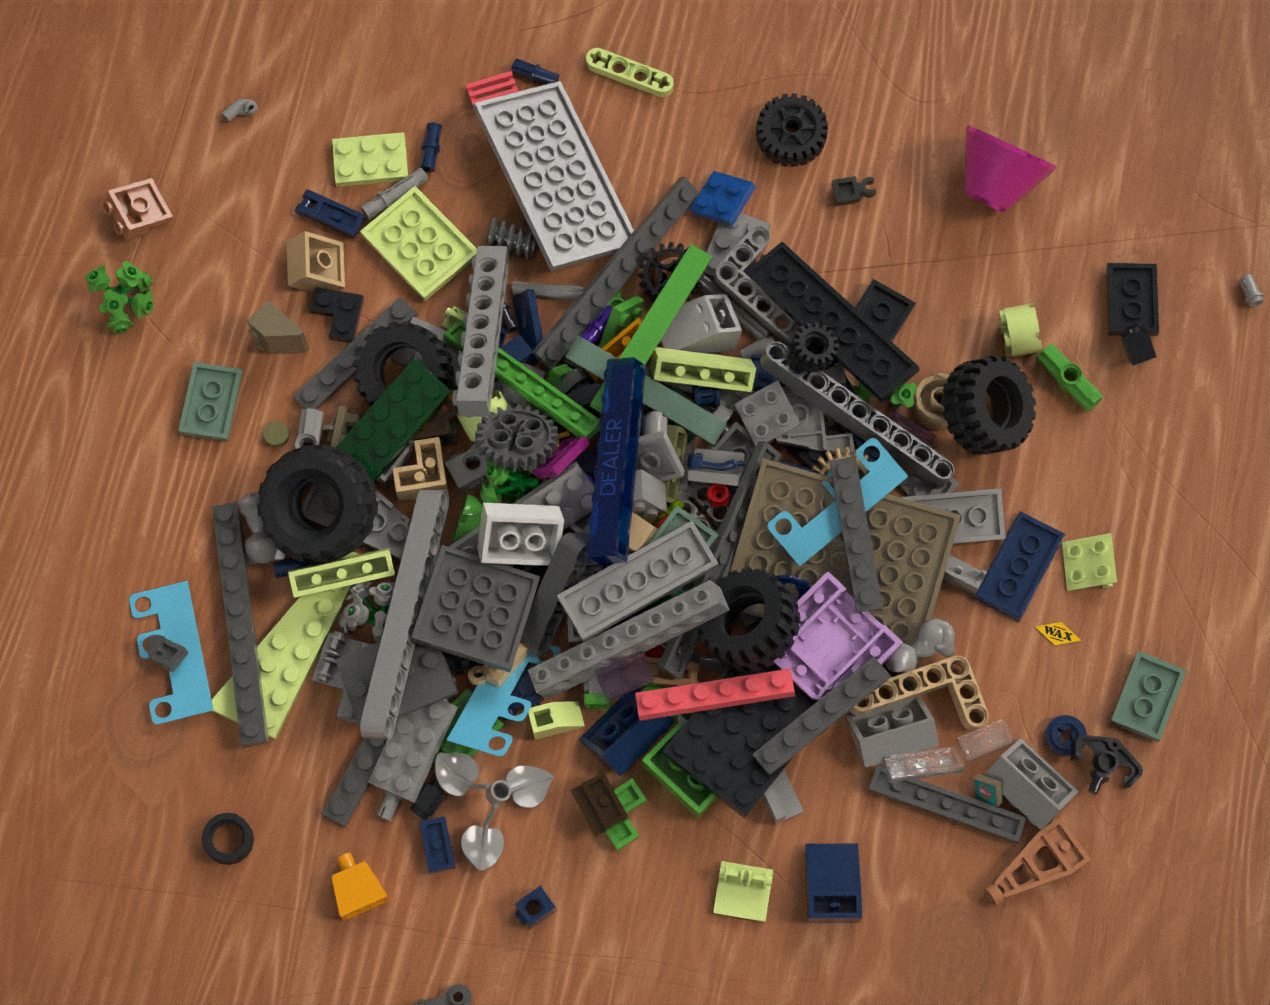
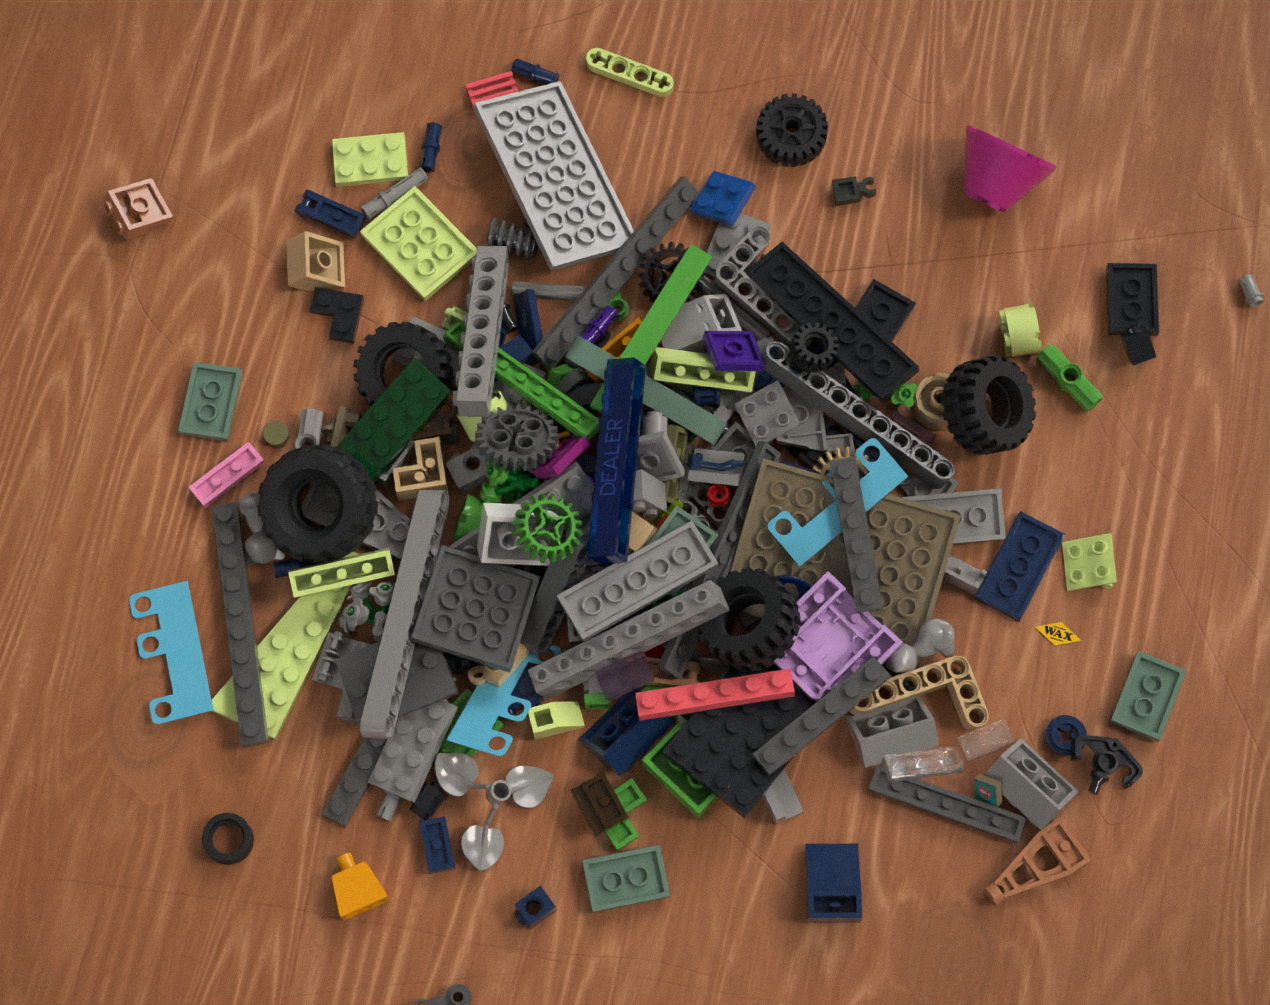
bright green plant [85,261,154,333] -> none
dark grey plate [147,634,188,672] -> none
light grey arm [221,99,258,122] -> none
dark tan slope [247,300,310,354] -> none
dark grey plate [293,297,418,410] -> none
bright green plate [599,296,645,348] -> none
yellowish green hinge [713,861,773,922] -> none
none -> bright pink plate [189,442,265,508]
none -> bright green gear [512,493,582,563]
none -> sand green plate [583,845,670,913]
none -> dark purple plate [703,331,765,371]

